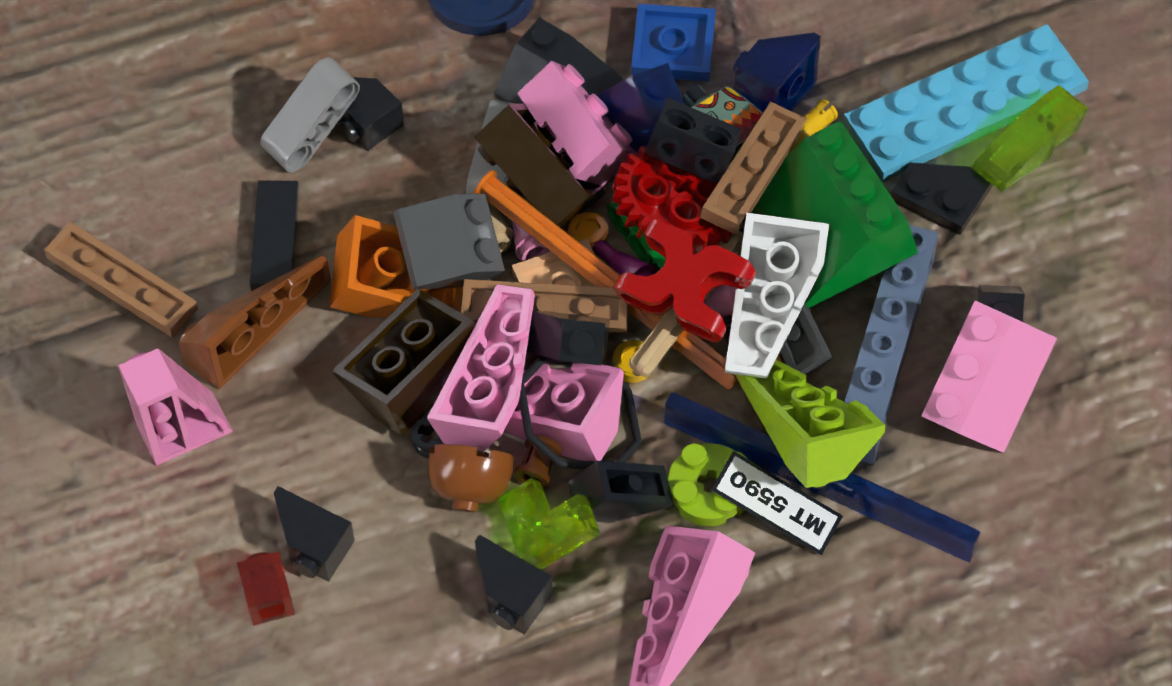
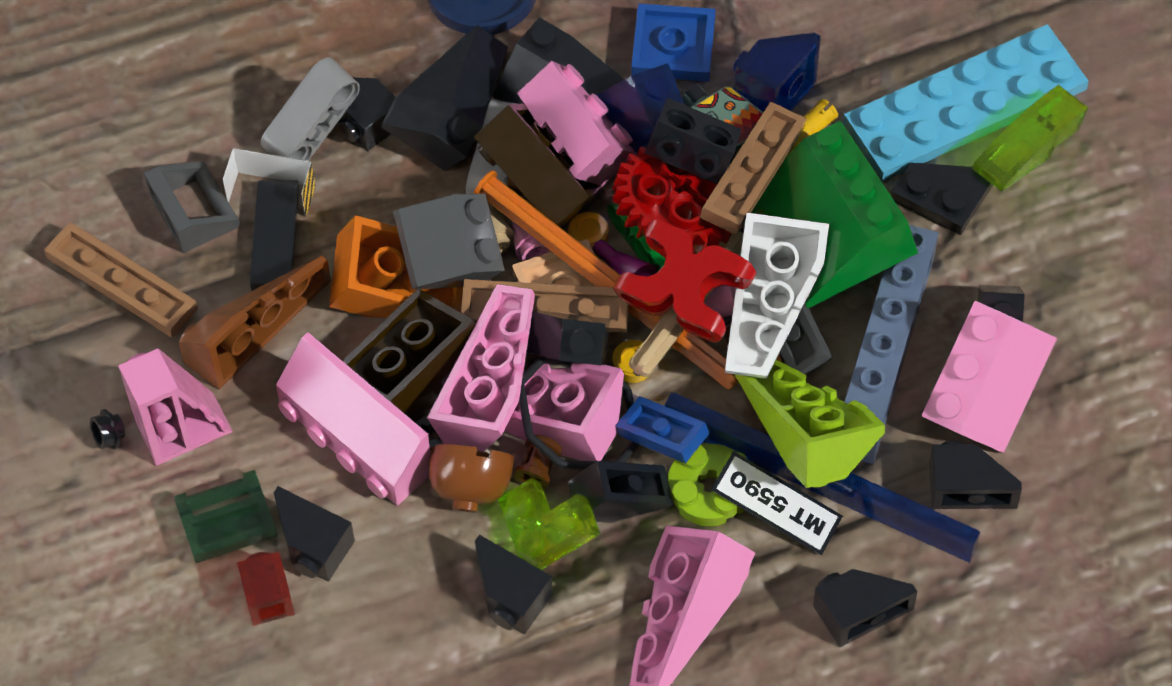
none -> black plate [90,409,125,449]
none -> dark grey tile [144,161,240,253]
none -> clear green plate [173,470,277,564]
none -> white sticker [223,148,316,217]
none -> bright pink slope [276,332,430,506]
none -> black wedge [381,25,508,171]
none -> blue plate [616,396,709,464]
none -> black slope [813,569,917,648]
none -> black slope [929,441,1022,509]

